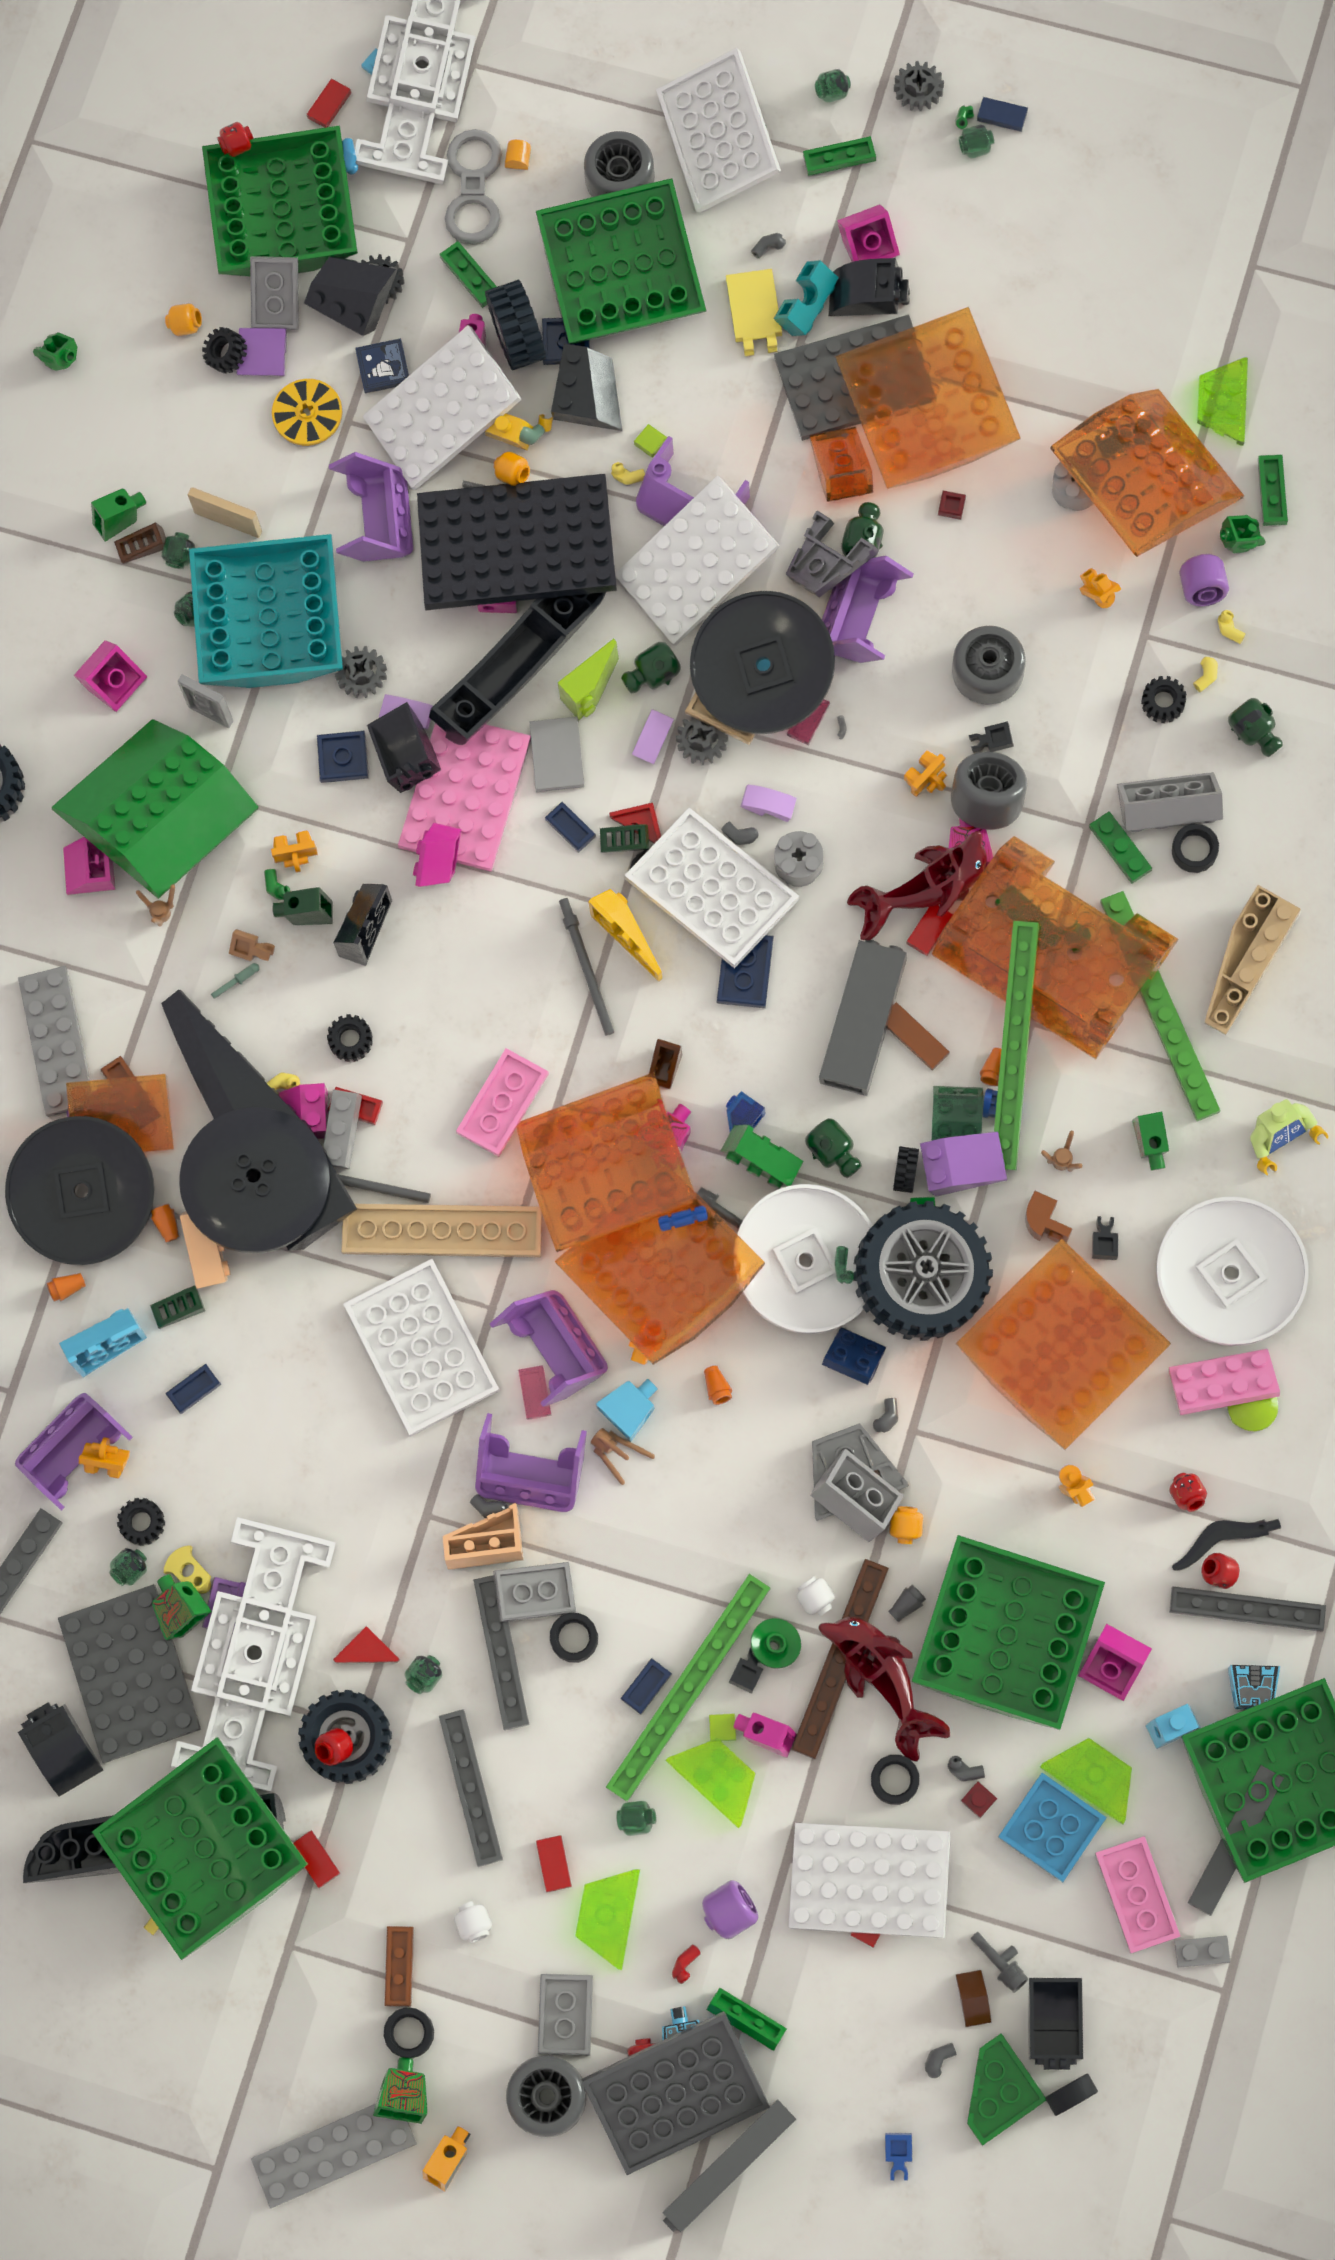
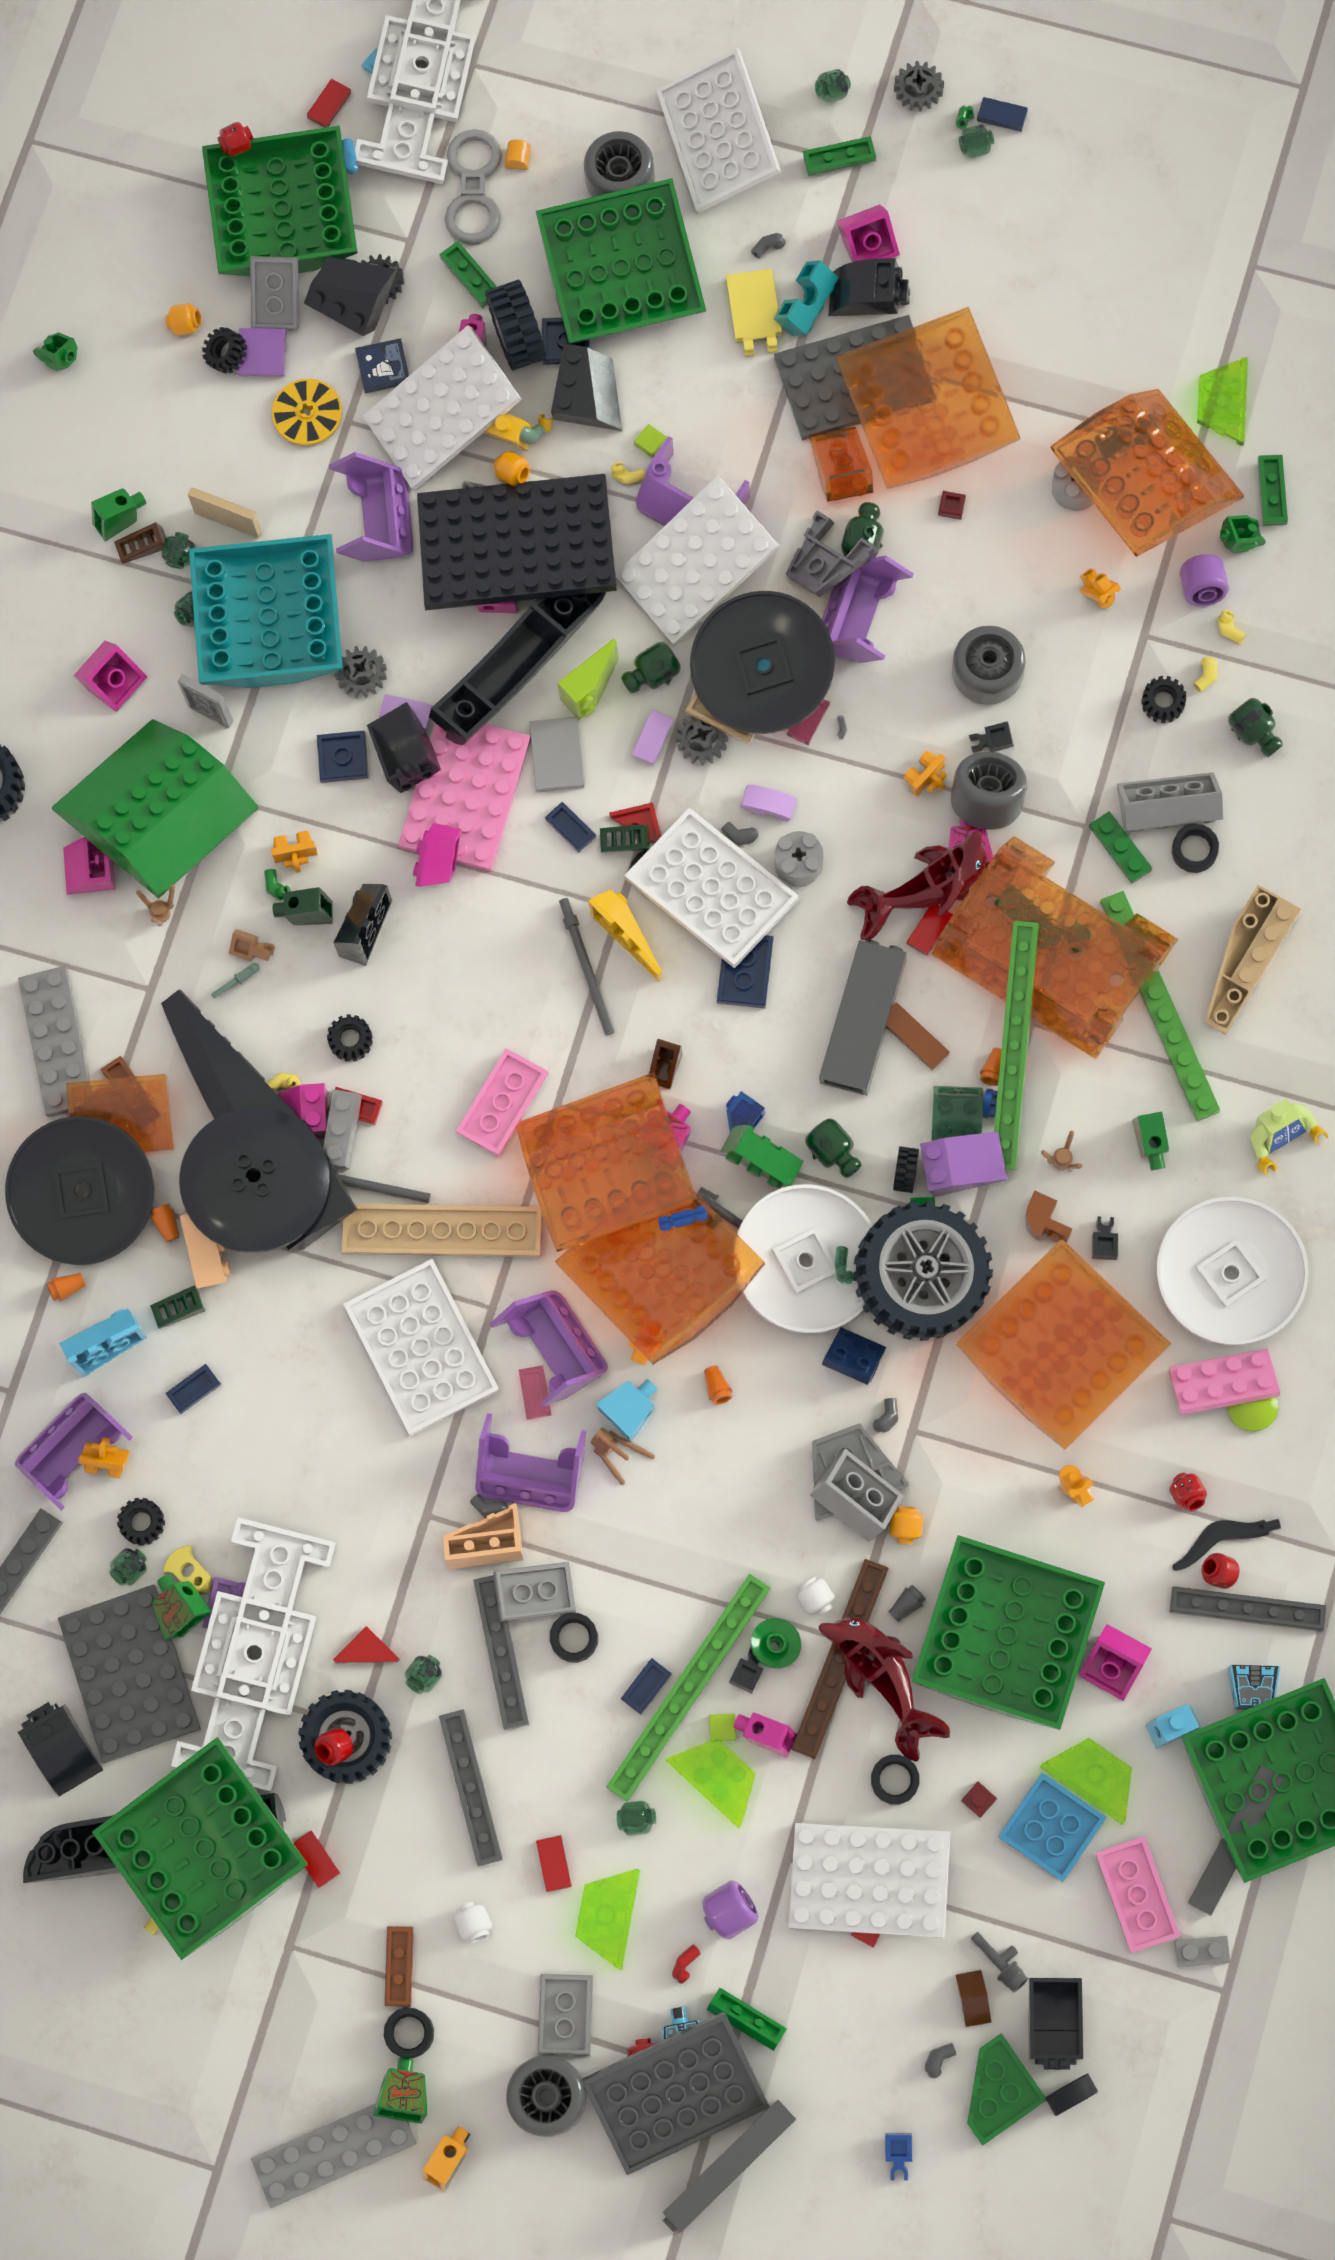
dark grey arm [948,1756,985,1781] -> none

